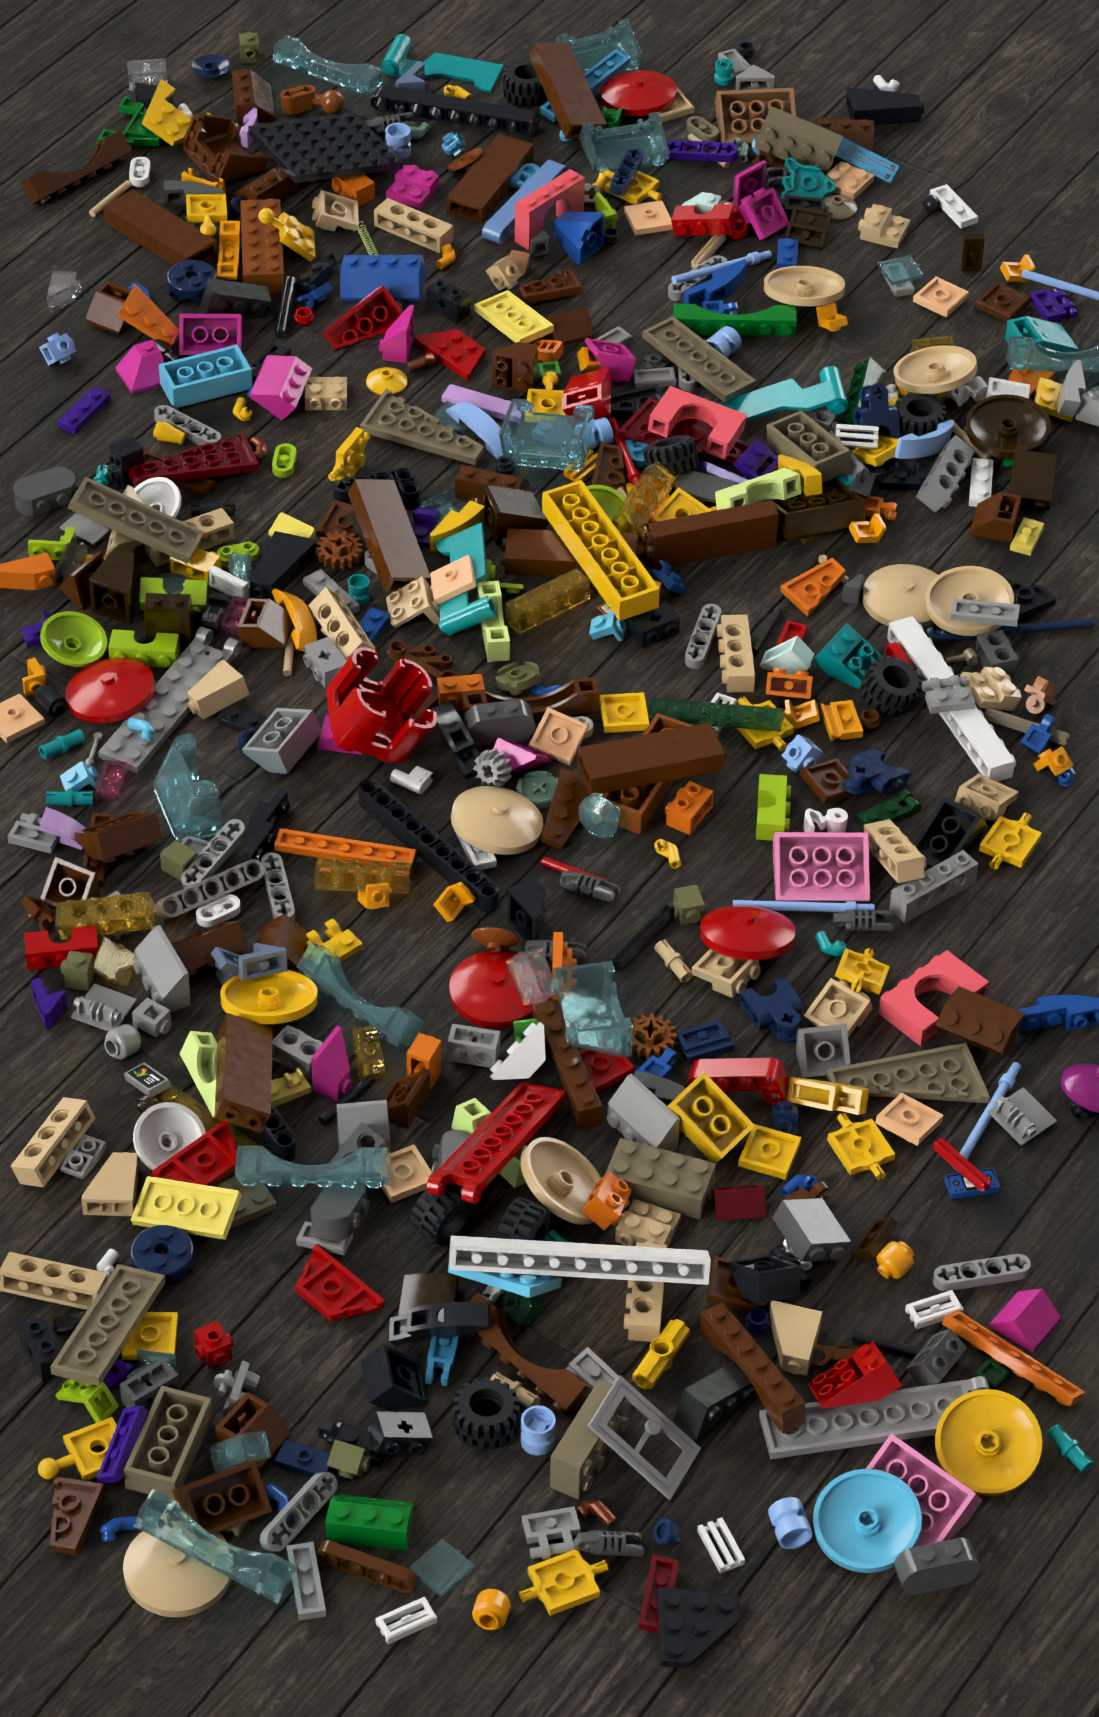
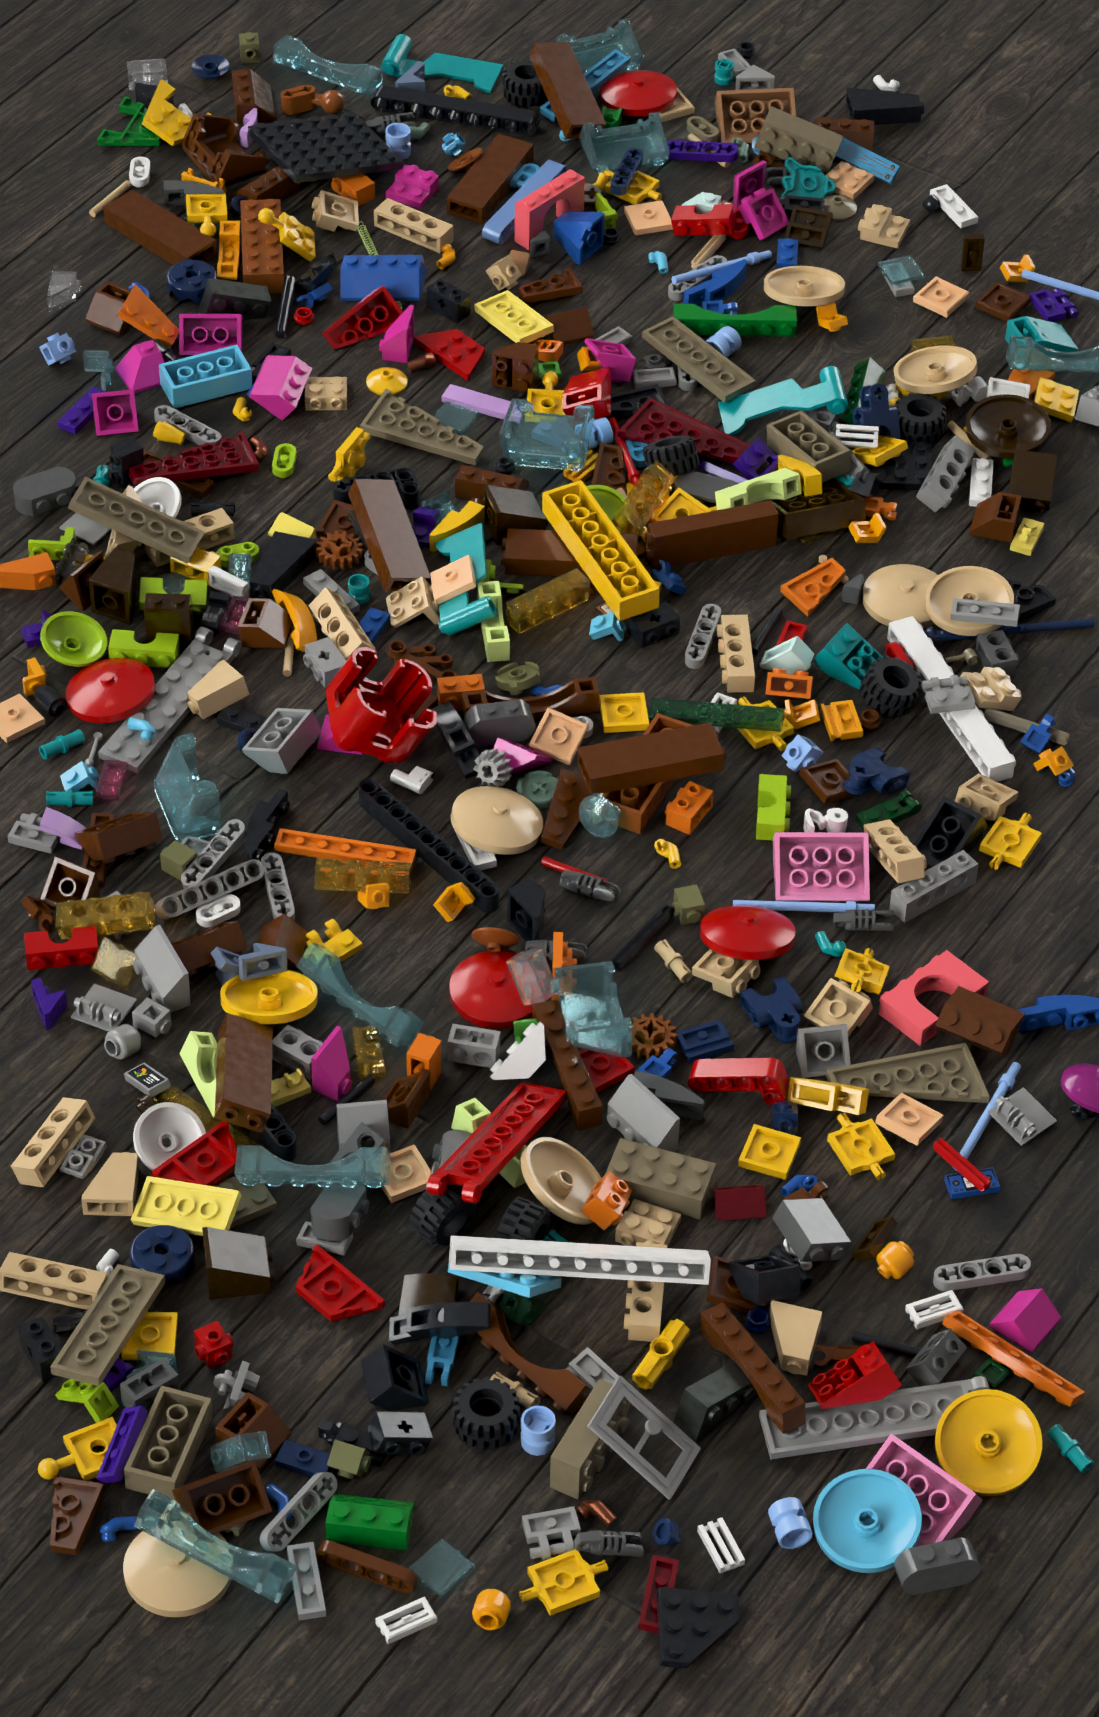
reddish brown arch [21,130,132,204] -> none
olive brick [61,951,94,991] -> none
light blue slope [446,401,515,460] -> none
coral arch [648,386,747,460] -> none
yellow brick [667,1072,755,1163] -> none
light blue slope [894,420,954,459] -> none
nougat hips [1024,676,1057,714] -> none
light grey slope [1057,360,1086,417] -> none
none -> clear light blue bracket [83,350,113,391]
none -> dark pink slope [92,389,139,436]
none -> slope [202,1227,275,1300]
none -> medium azure arm [648,251,669,274]

